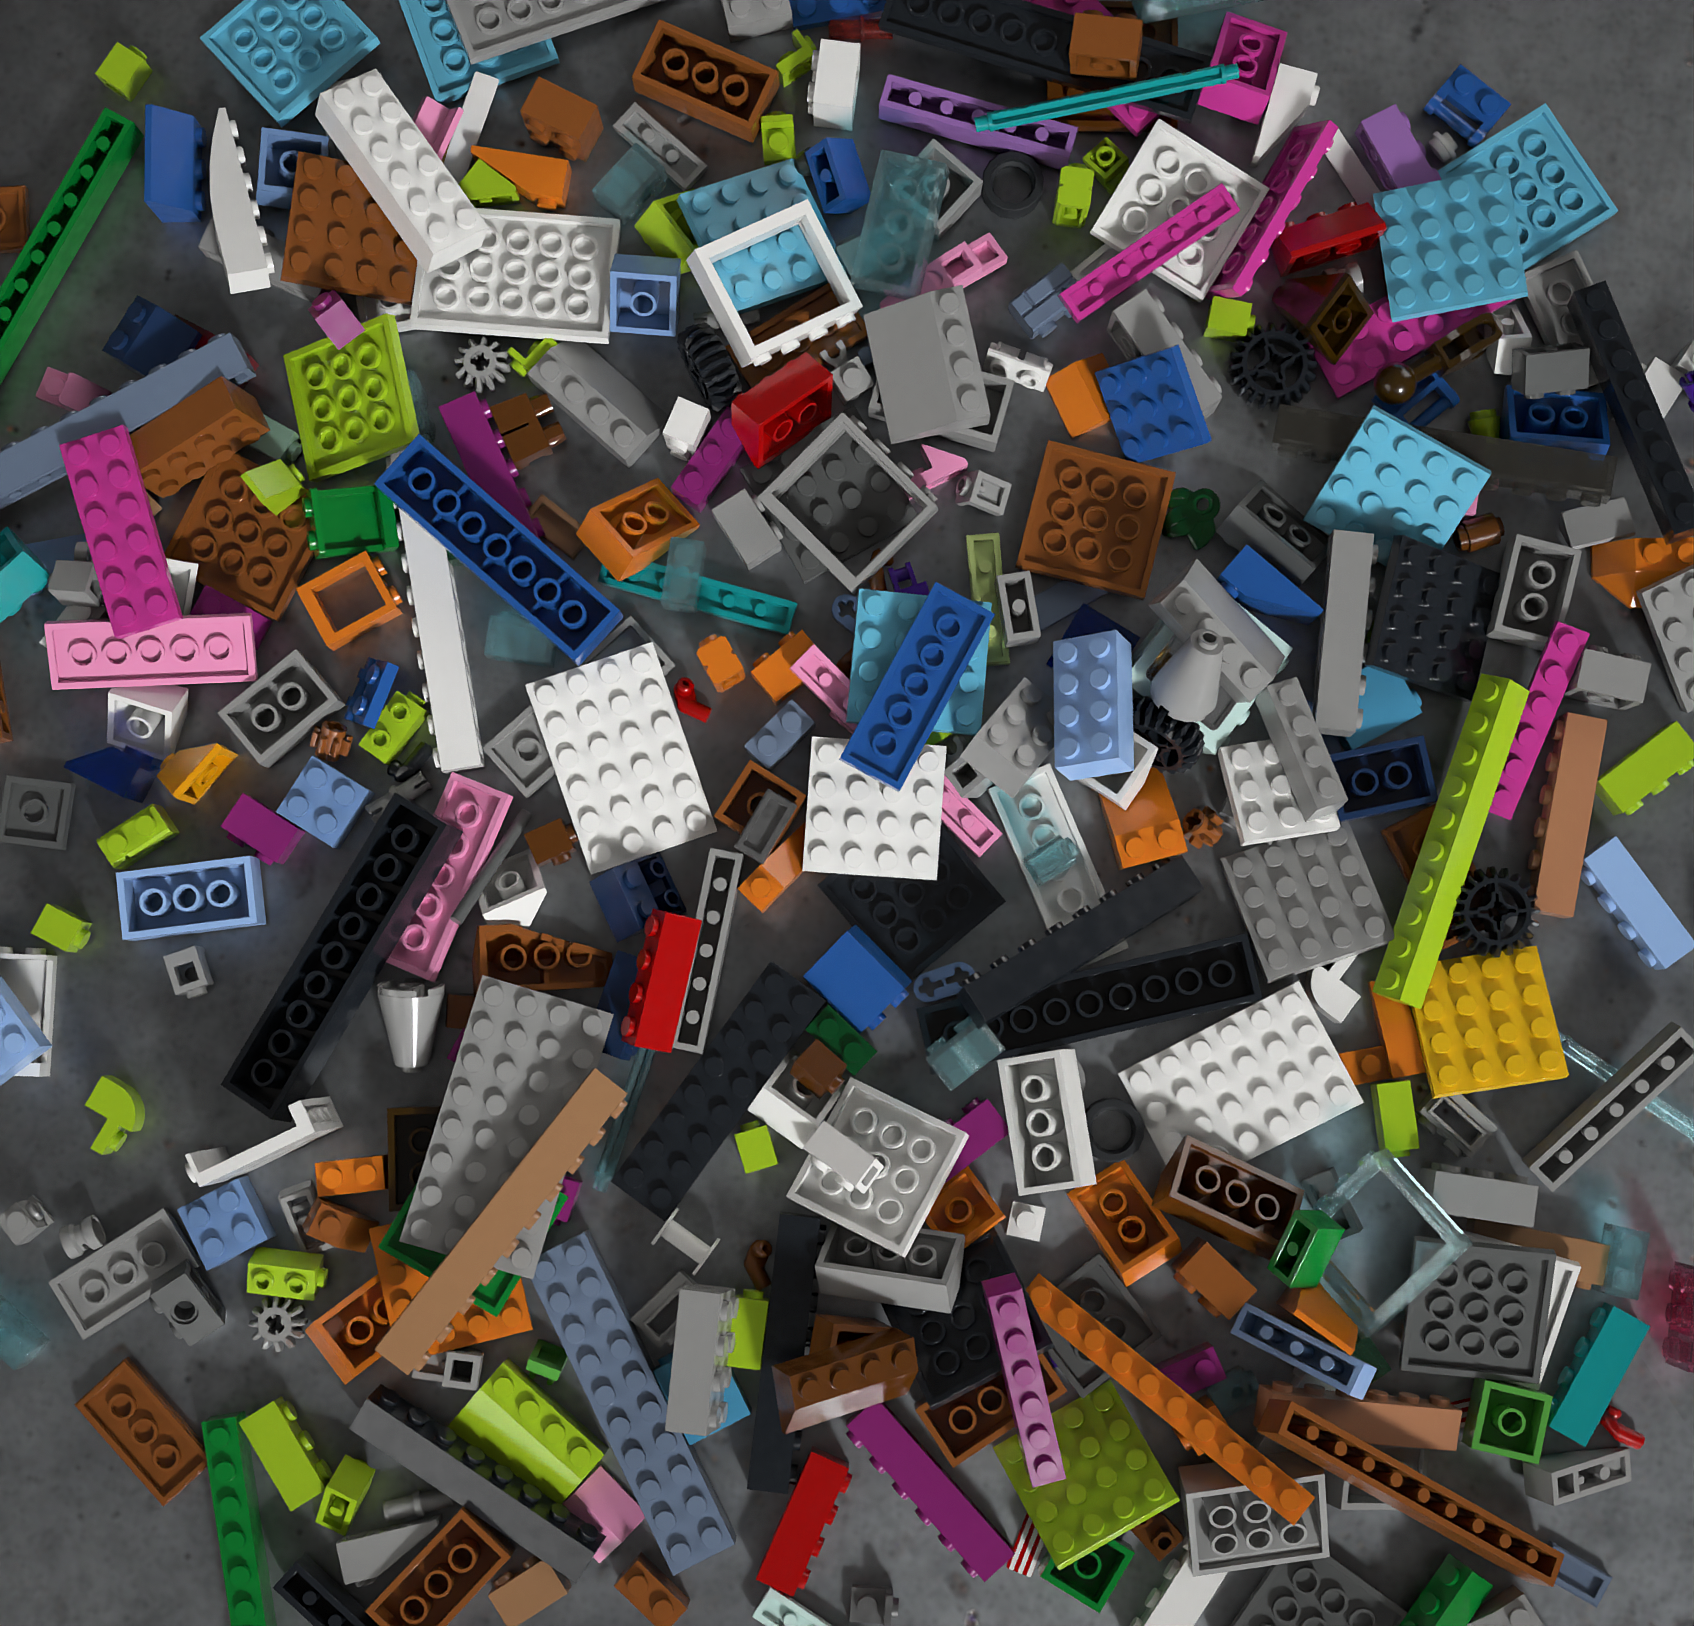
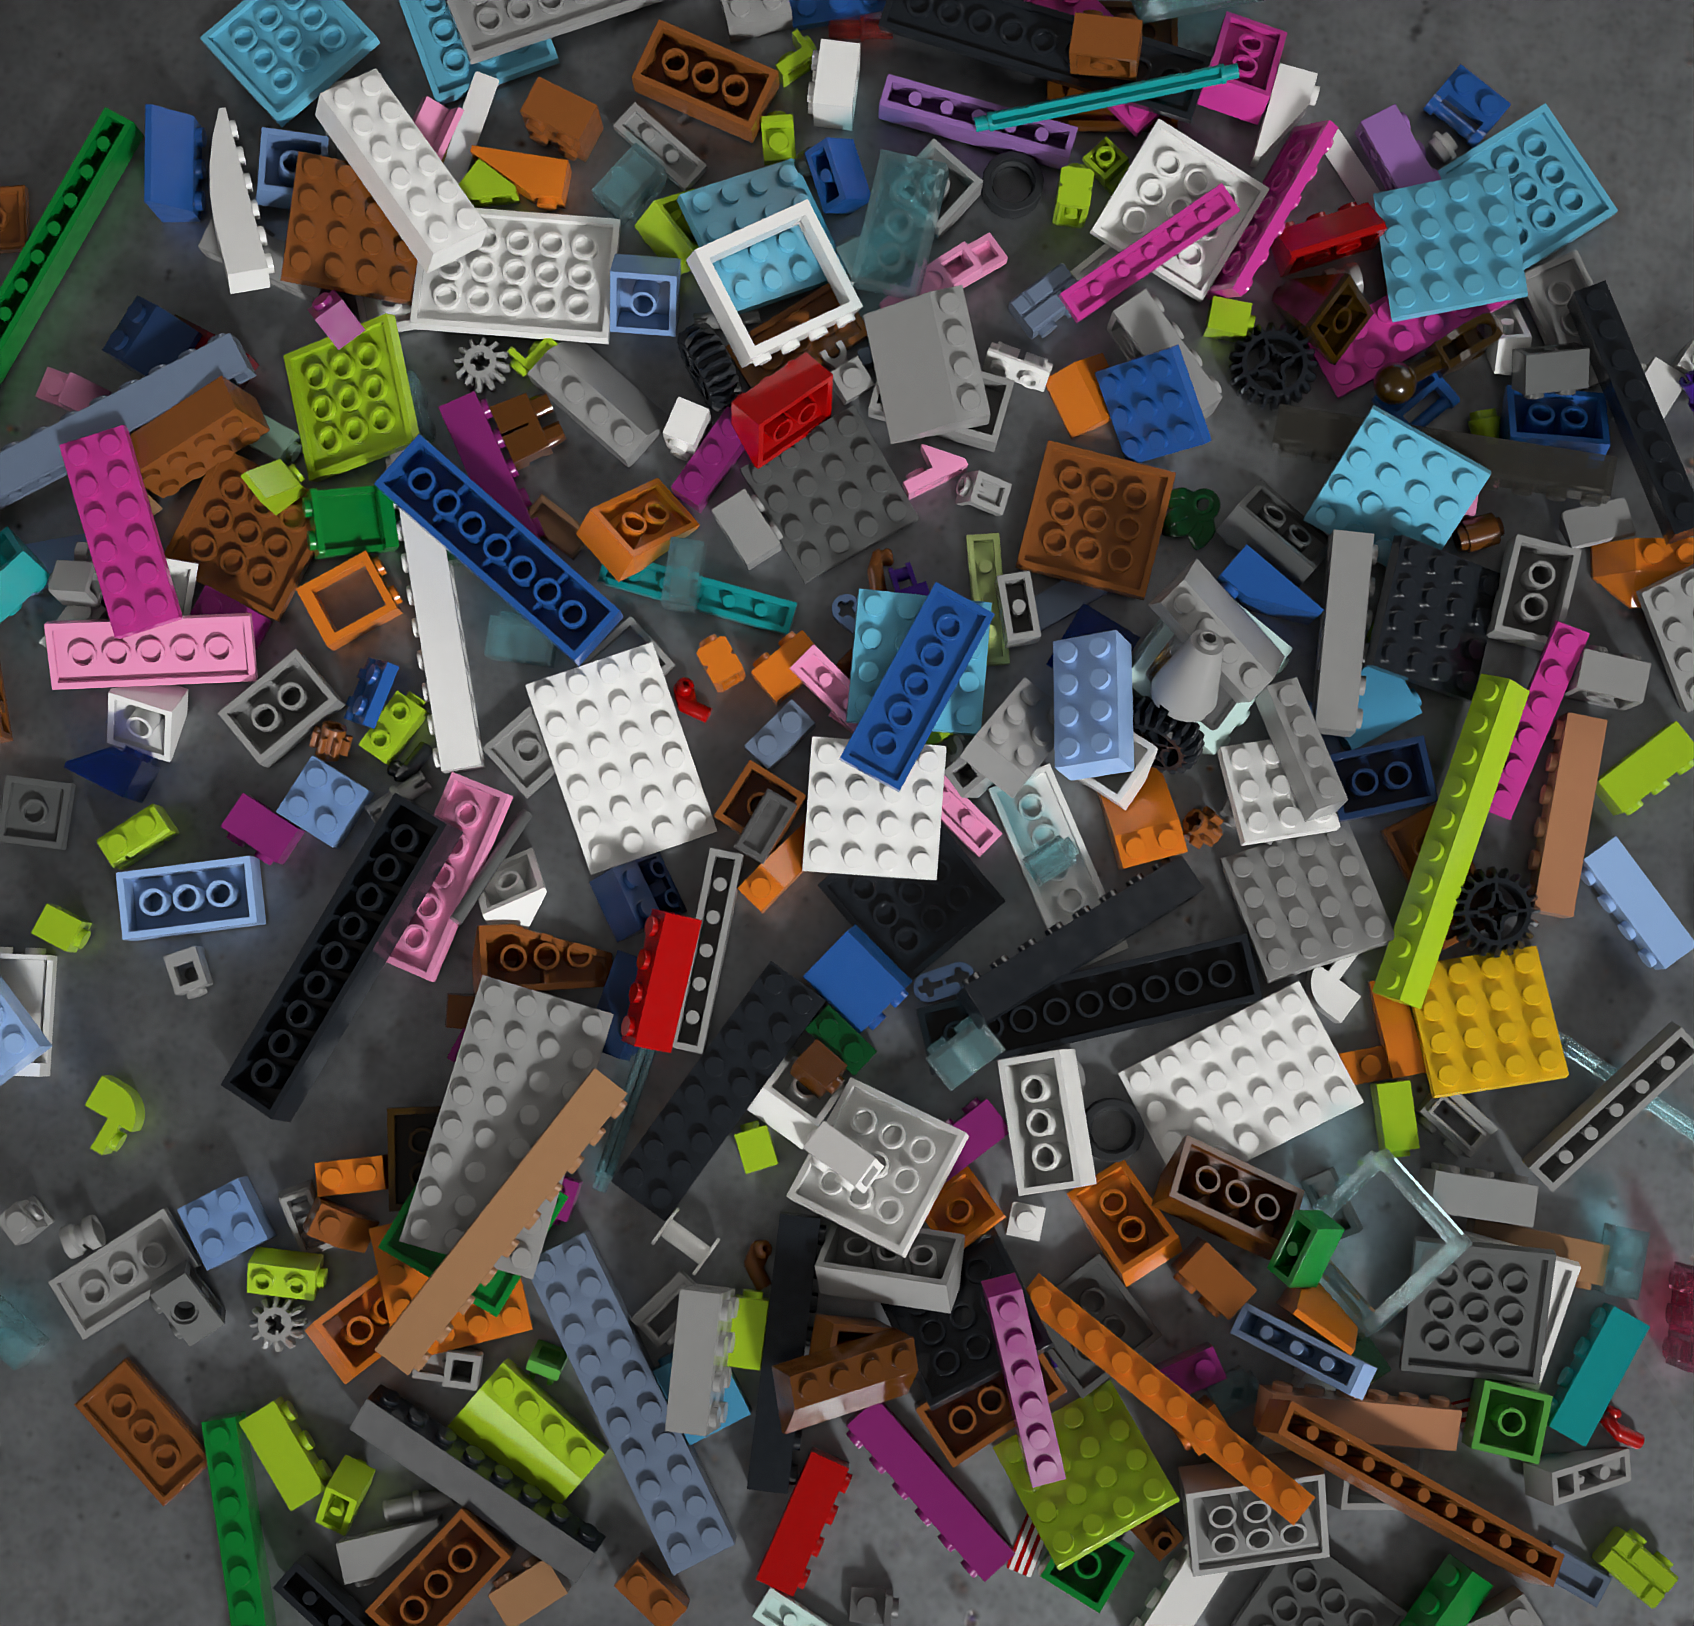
lime brick [95,42,153,102] -> none
light orange slope [157,743,238,805] -> none
white panel [185,1096,344,1187] -> none
light grey cone [377,978,445,1073] -> none
reddish brown brick [524,818,579,867] -> none
bright pink slope [562,1465,645,1563] -> none
light grey window [757,412,939,595] -> none
none -> lime brick [1591,1526,1678,1609]

